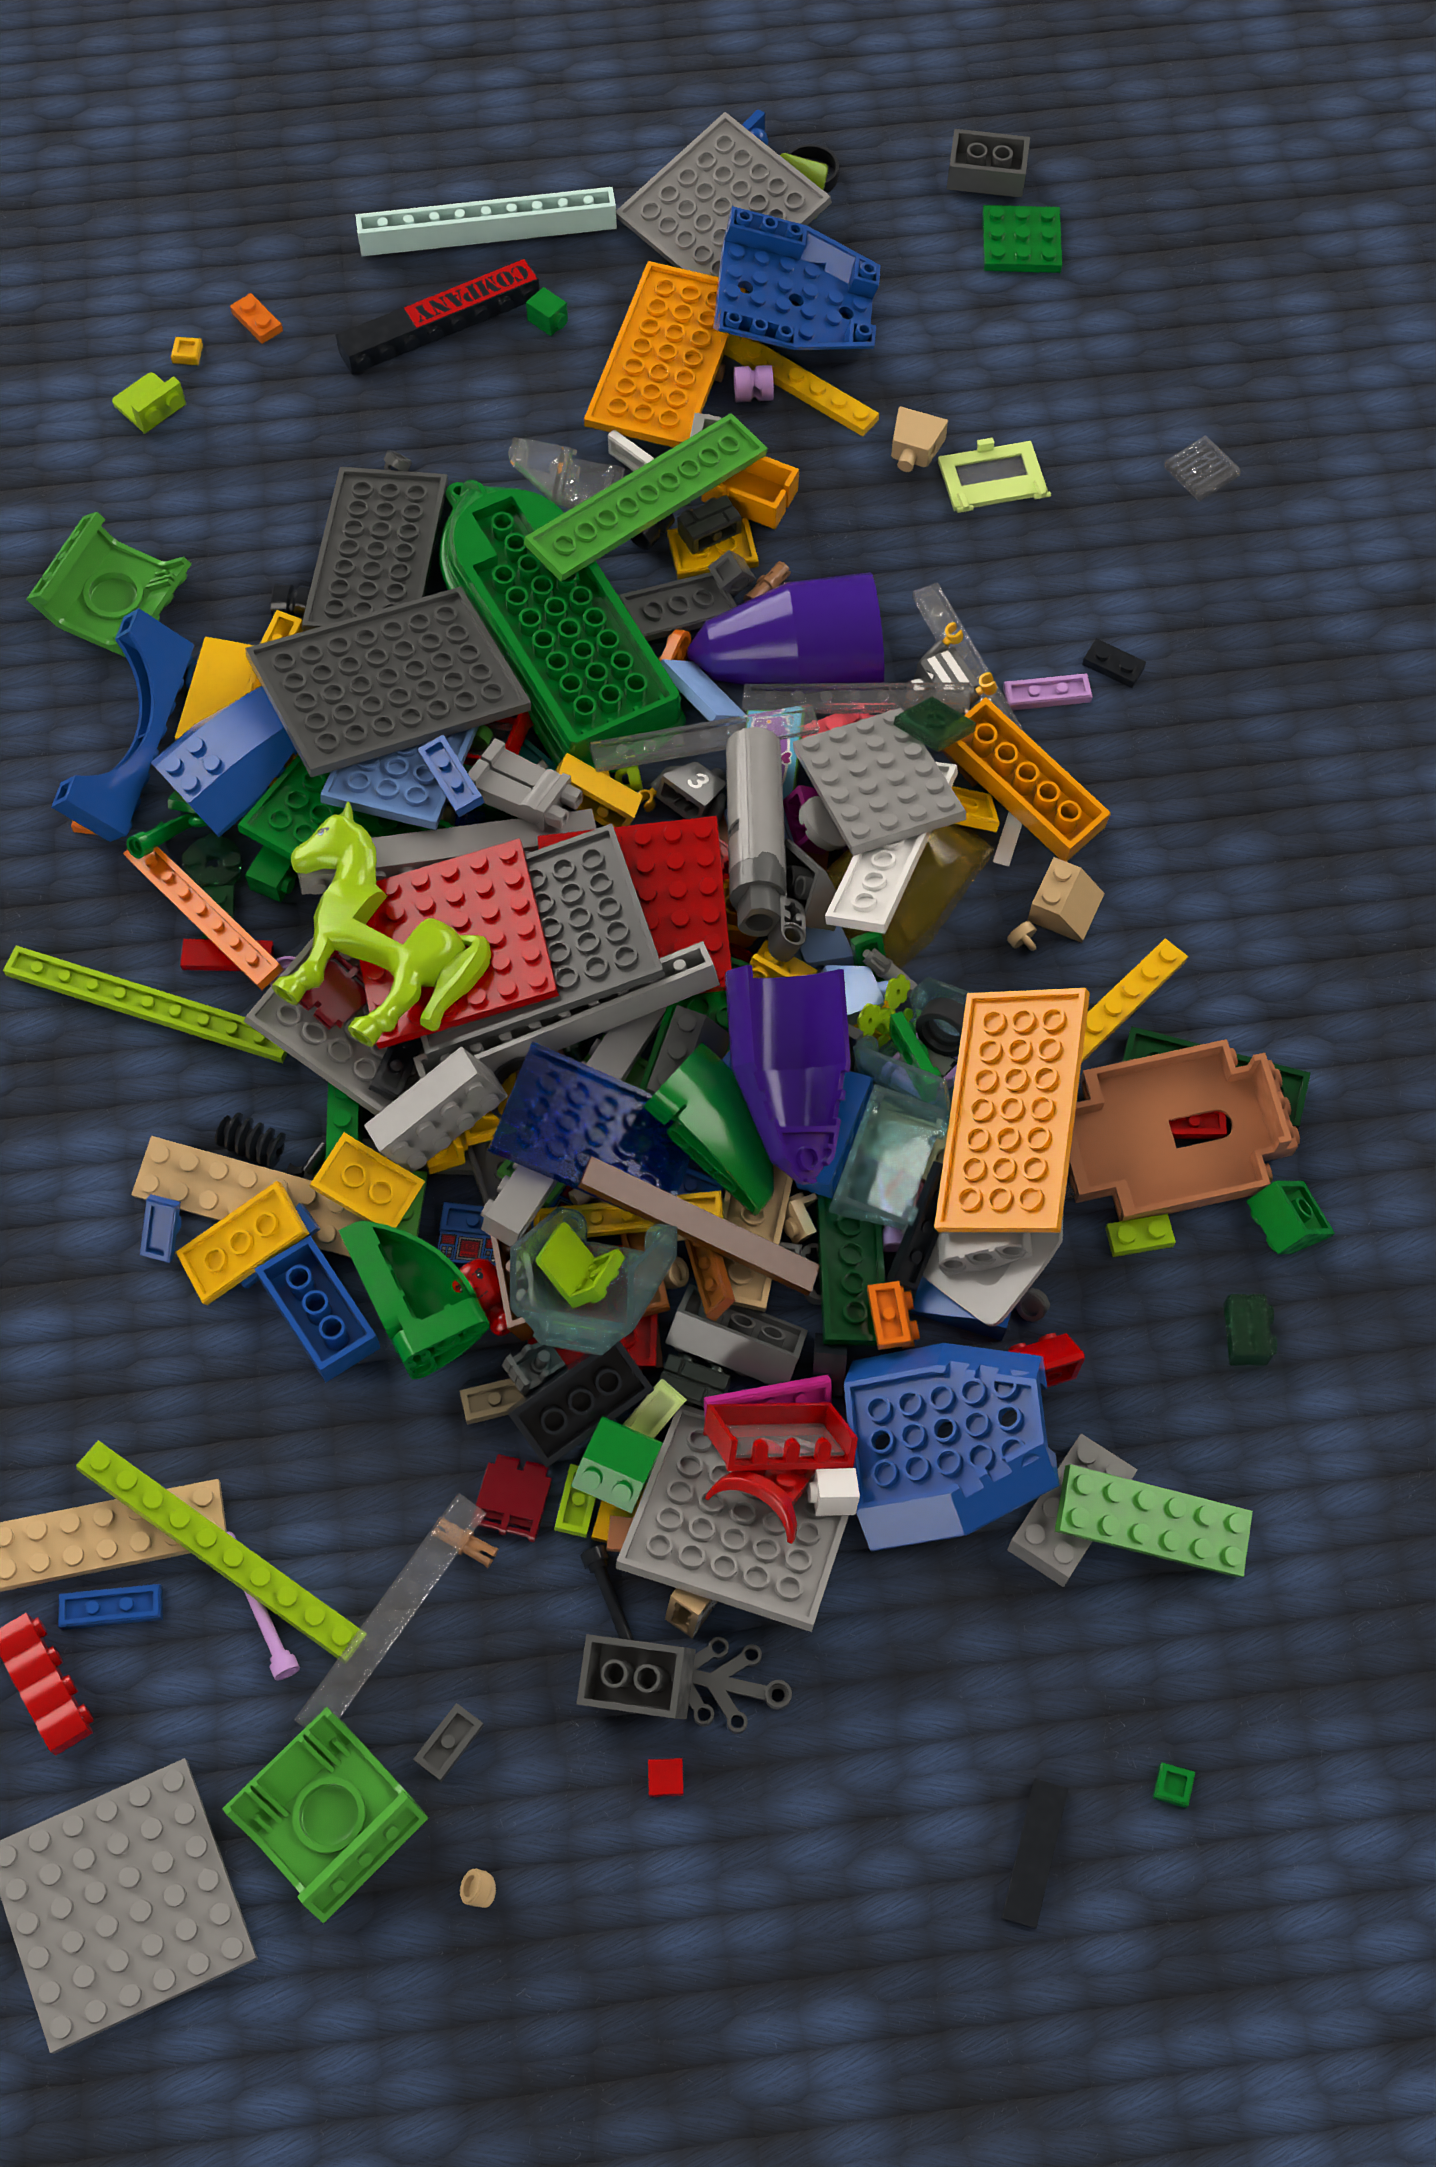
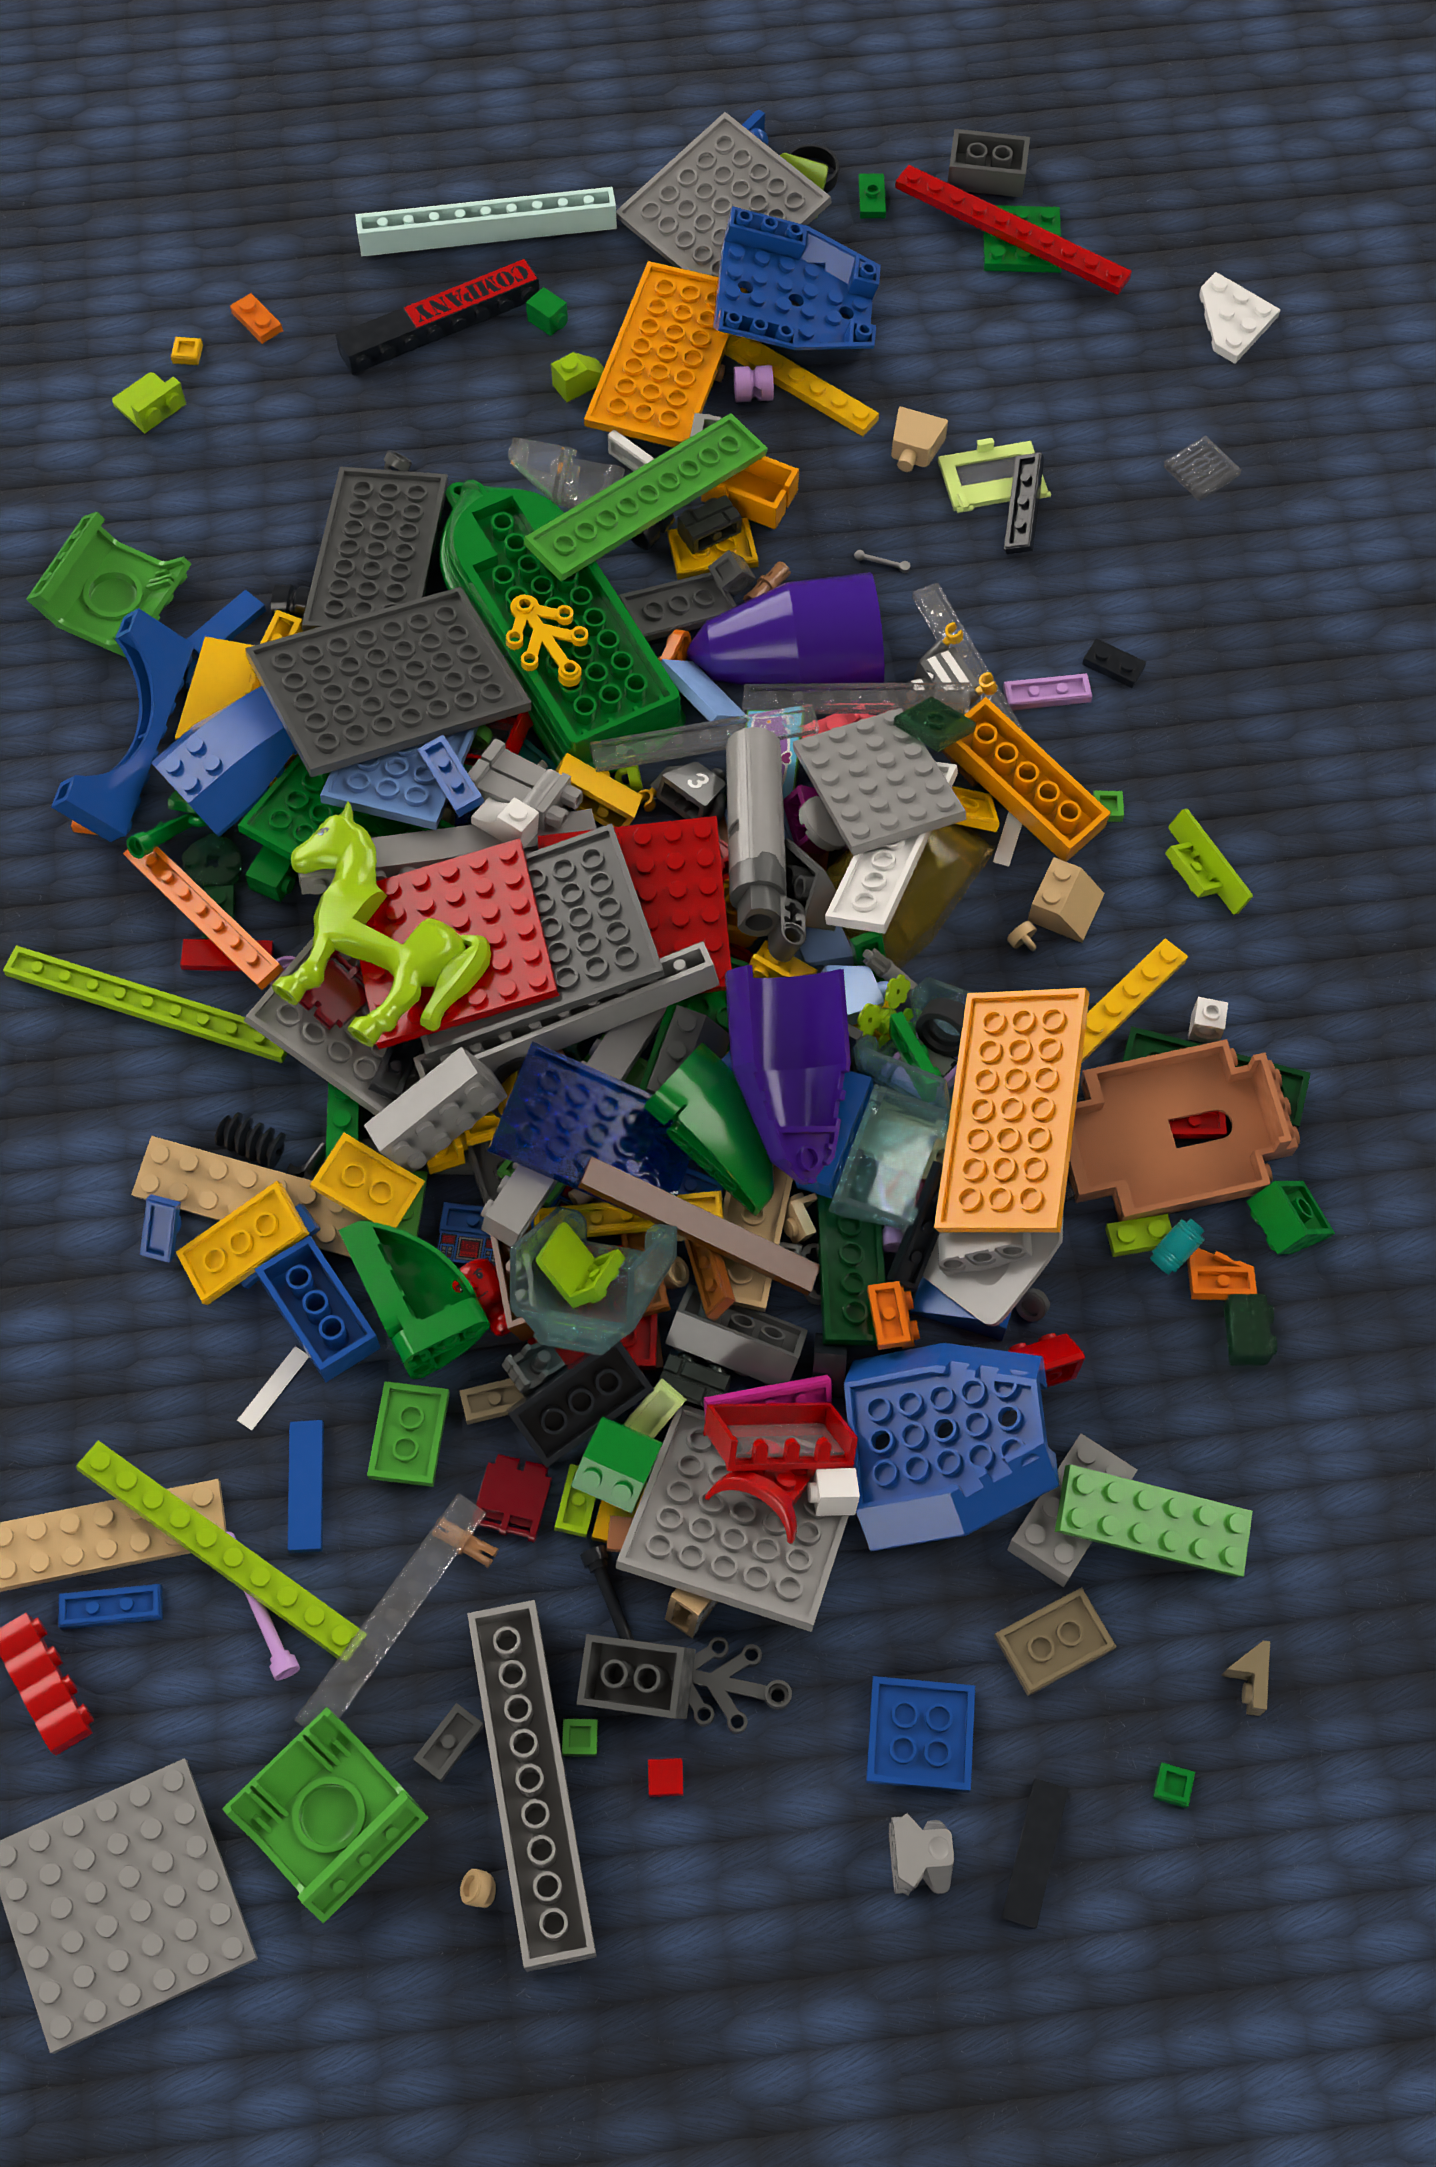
none -> blue tile [187,590,266,657]
none -> white sticker [237,1346,309,1430]
none -> blue tile [288,1420,324,1553]
none -> bright green plate [367,1381,450,1487]
none -> light grey brick [467,1600,597,1972]
none -> white arch [471,797,539,848]
none -> yellow plant [506,594,588,687]
none -> lime slope [551,352,604,402]
none -> bright green tile [562,1719,598,1757]
none -> light grey hinge [854,550,910,573]
none -> green plate [858,174,886,218]
none -> blue plate [866,1676,975,1793]
none -> light grey piece [889,1813,954,1896]
none -> red plate [895,165,1132,295]
none -> dark tan tile [994,1587,1116,1696]
none -> tile [1004,452,1044,554]
none -> bright green tile [1092,791,1124,822]
none -> teal head [1150,1218,1205,1275]
none -> lime bracket [1165,809,1253,914]
none -> orange wing [1187,1248,1257,1301]
none -> white brick [1188,997,1228,1043]
none -> white plate [1199,272,1281,364]
none -> dark tan slope [1222,1640,1270,1716]

